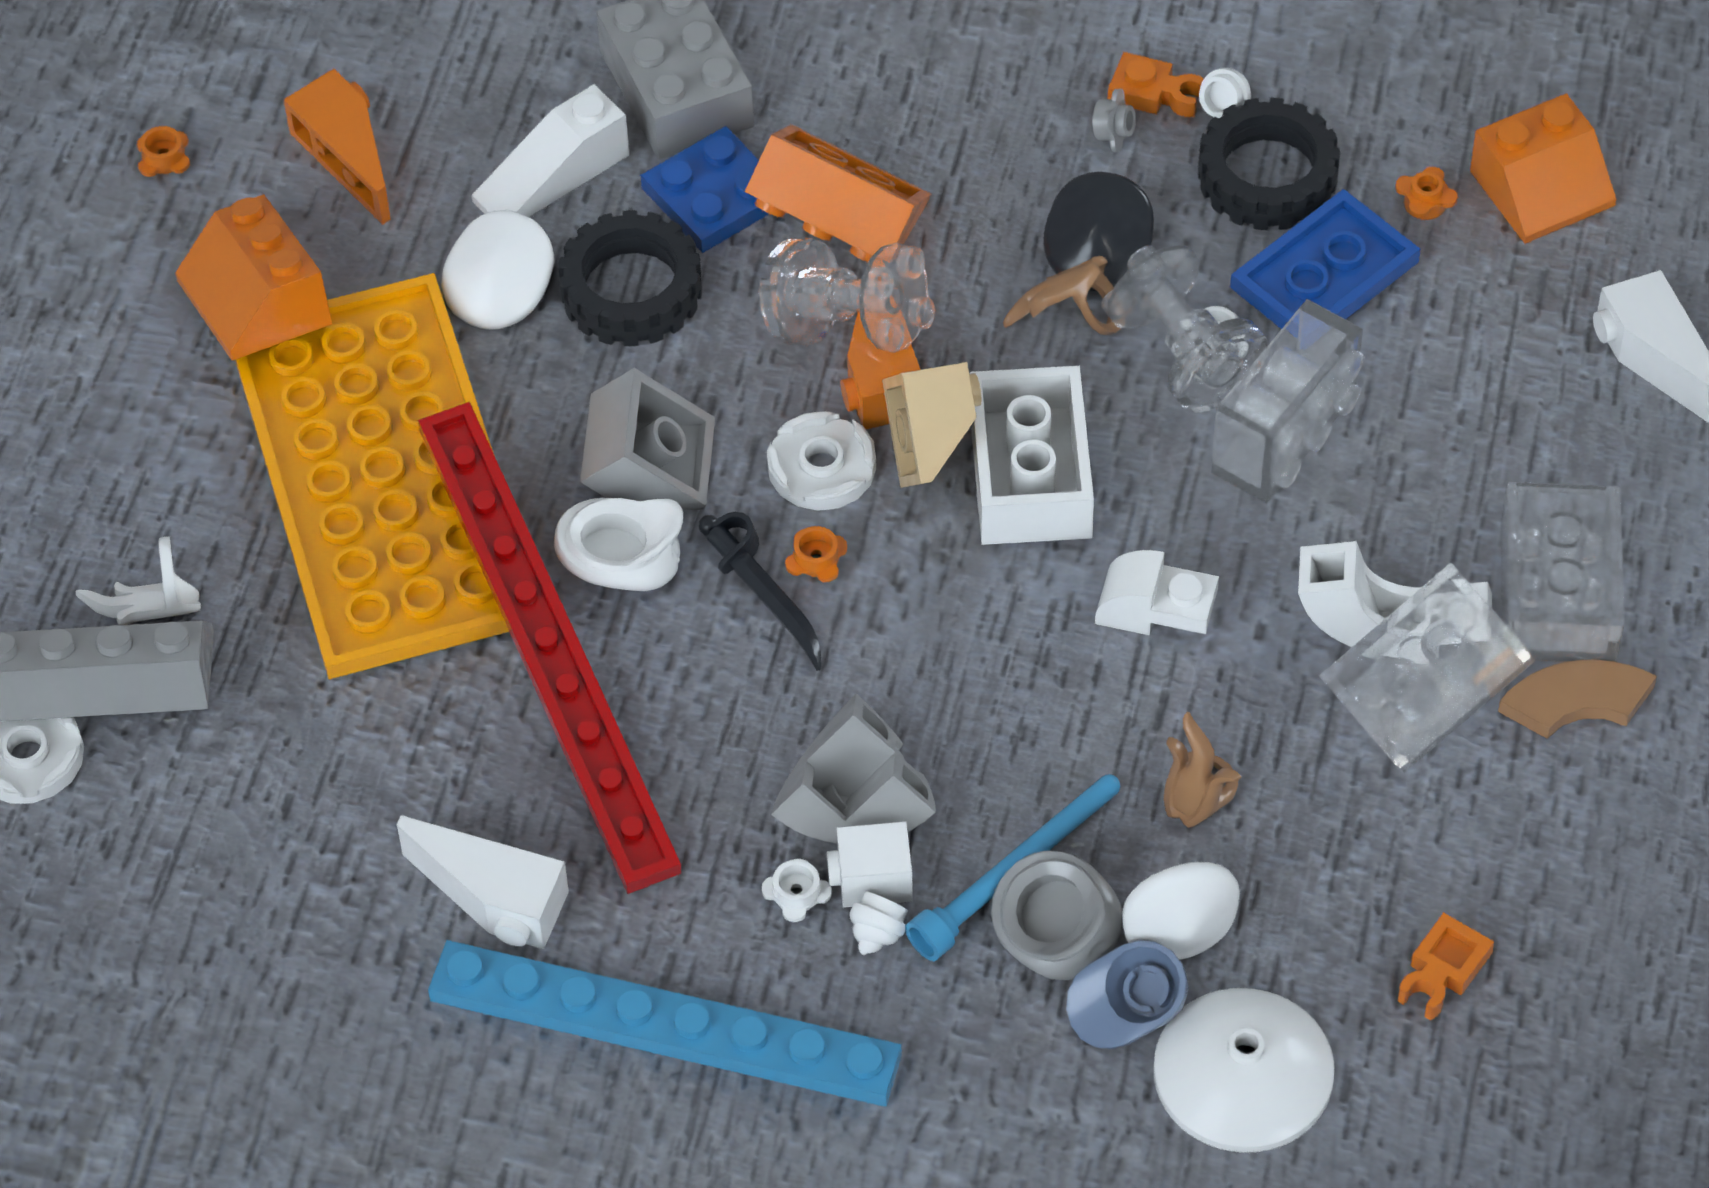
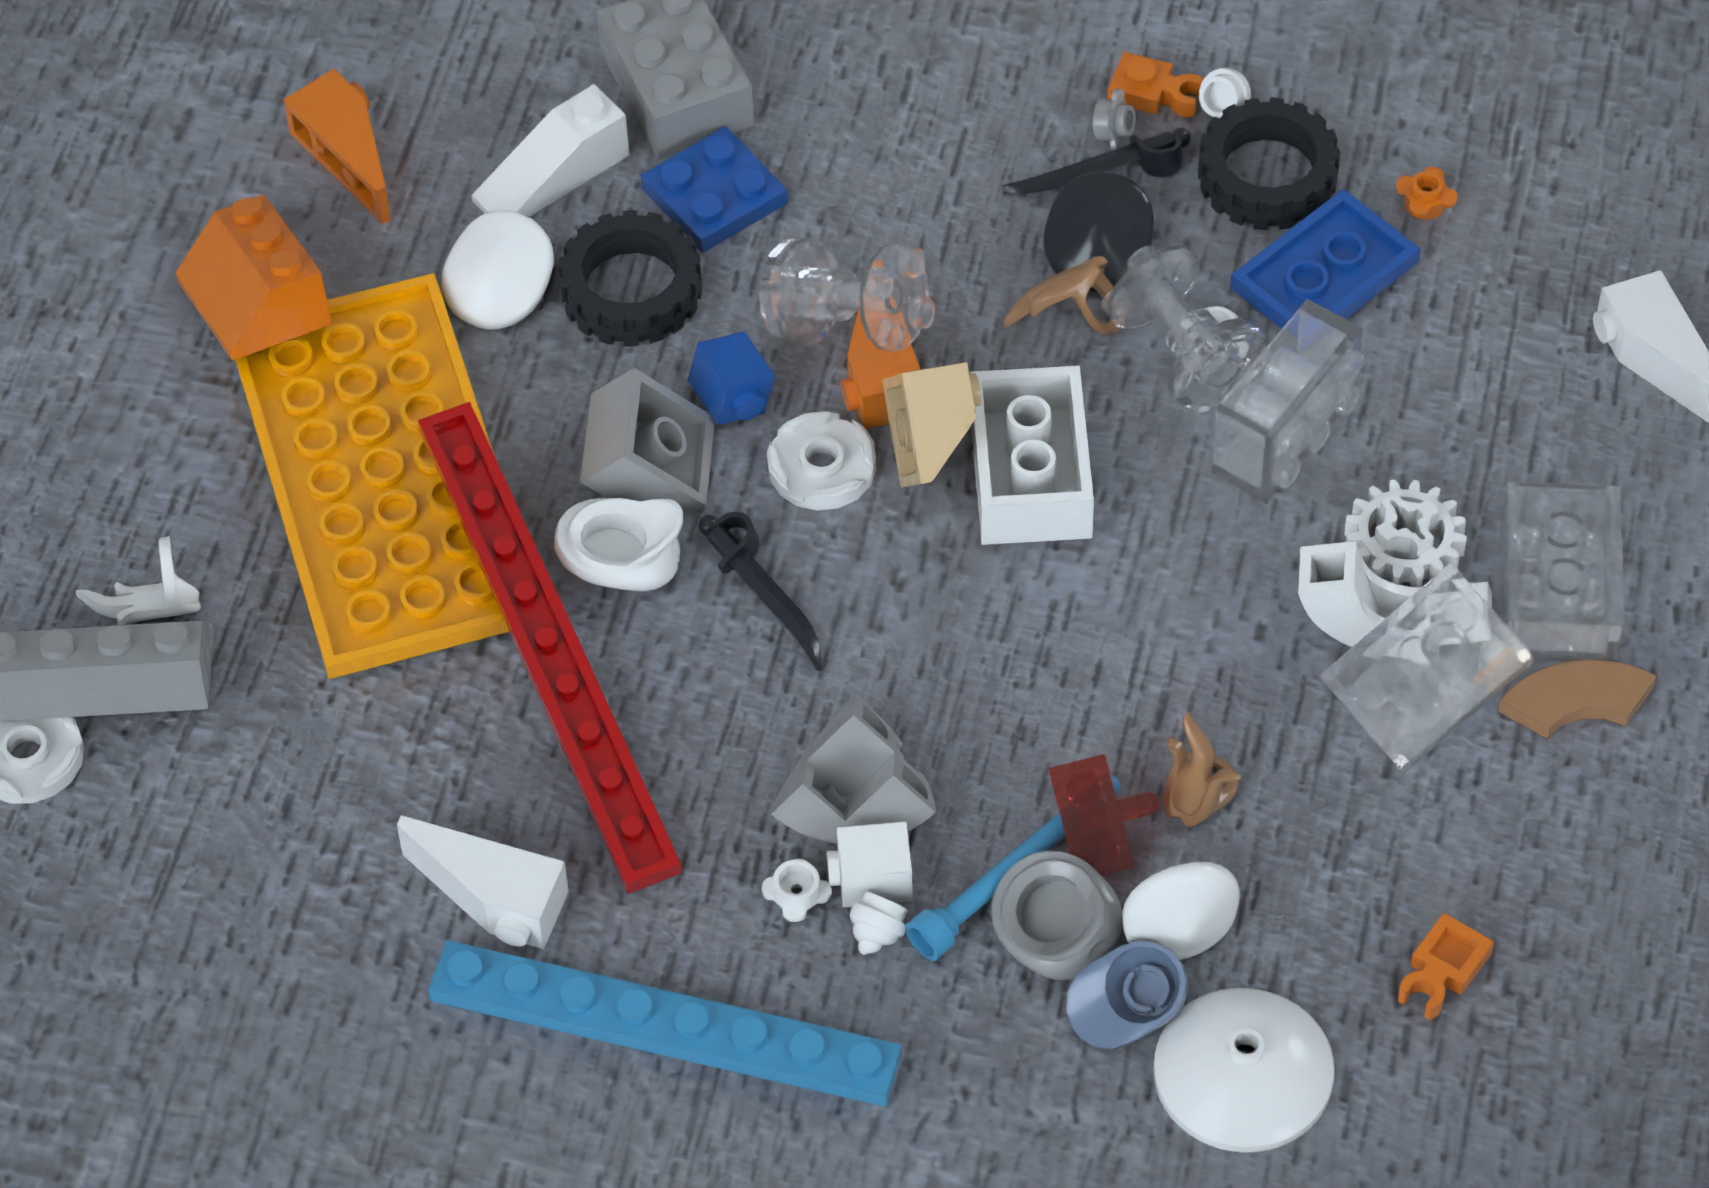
orange plate [137,126,190,177] -> none
orange slope [745,124,932,263] -> none
orange plate [785,526,847,582] -> none
white brick [1095,550,1219,635] -> none
orange slope [1470,93,1616,244] -> none
none -> blue brick [687,331,775,426]
none -> black sword [1002,127,1191,195]
none -> clear red plate [1048,754,1161,875]
none -> white gear [1344,479,1467,587]

